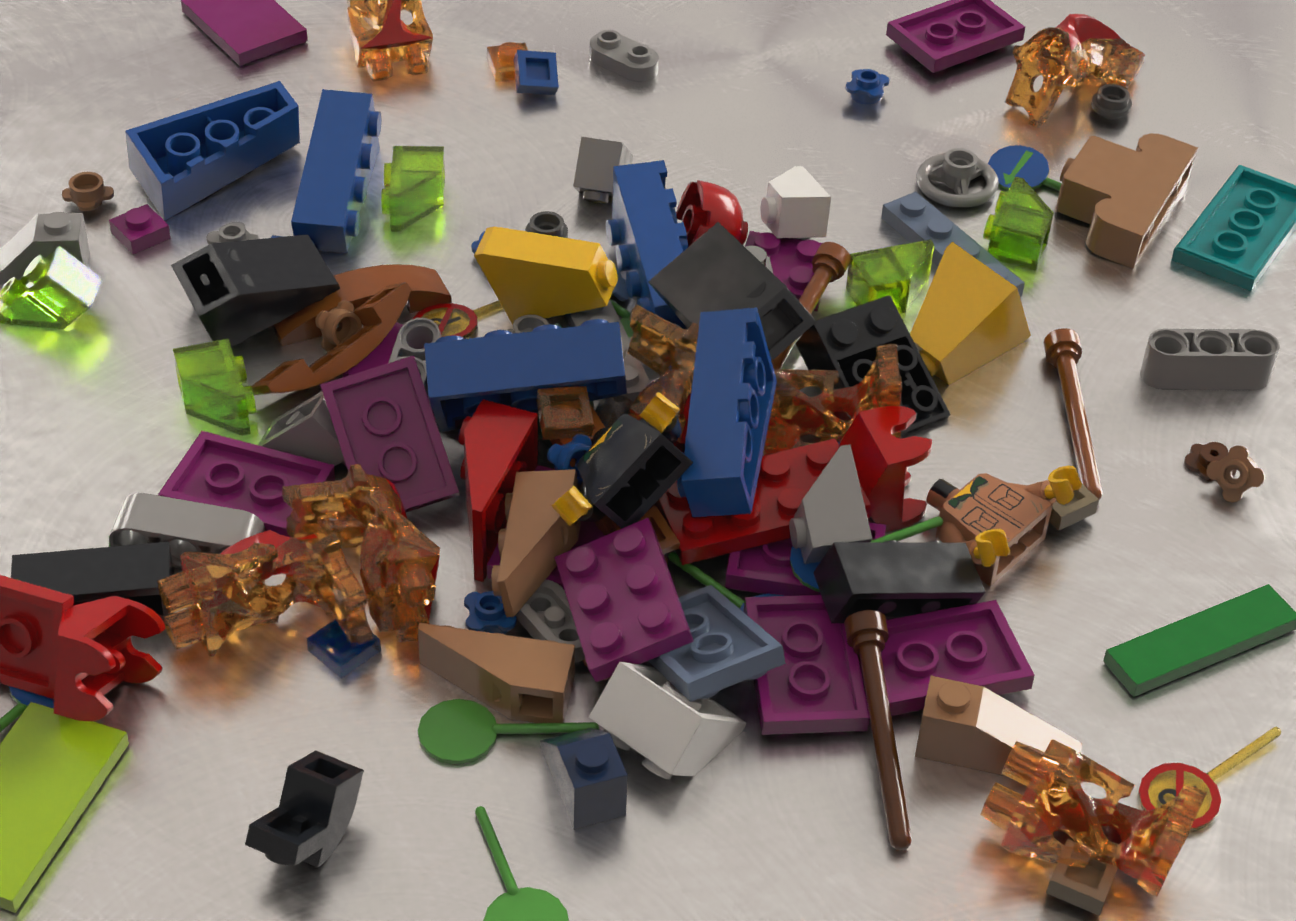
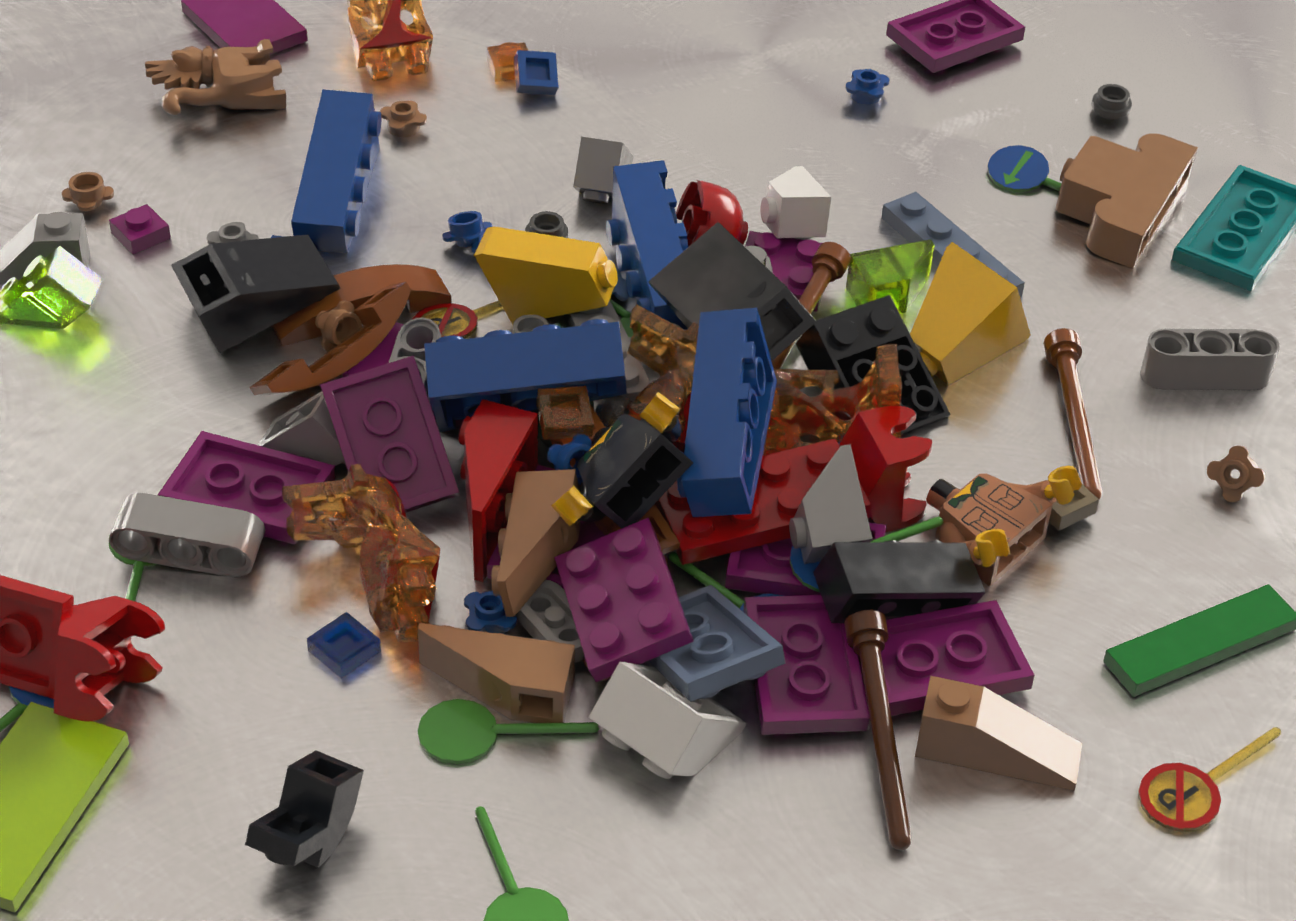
black brick [11,542,175,622] -> none
blue wedge [125,81,300,221] -> none
clear orange hips [157,530,373,657] -> none
clear neon green slope [173,339,256,436] -> none
clear neon green slope [381,146,445,232] -> none
dark blue slope [540,728,628,830] -> none
light grey plate [589,30,659,82] -> none
light grey piece [916,148,999,208] -> none
clear orange hips [980,739,1207,897] -> none
clear neon green slope [983,176,1054,271] -> none
clear orange hips [1005,14,1145,128] -> none
dark tan plate [1046,839,1121,916] -> none
reddish brown plant [1184,442,1236,481] -> none
none -> medium nougat animal [145,39,286,115]
none -> medium nougat plate [380,101,427,137]
none -> blue plate [442,211,492,247]

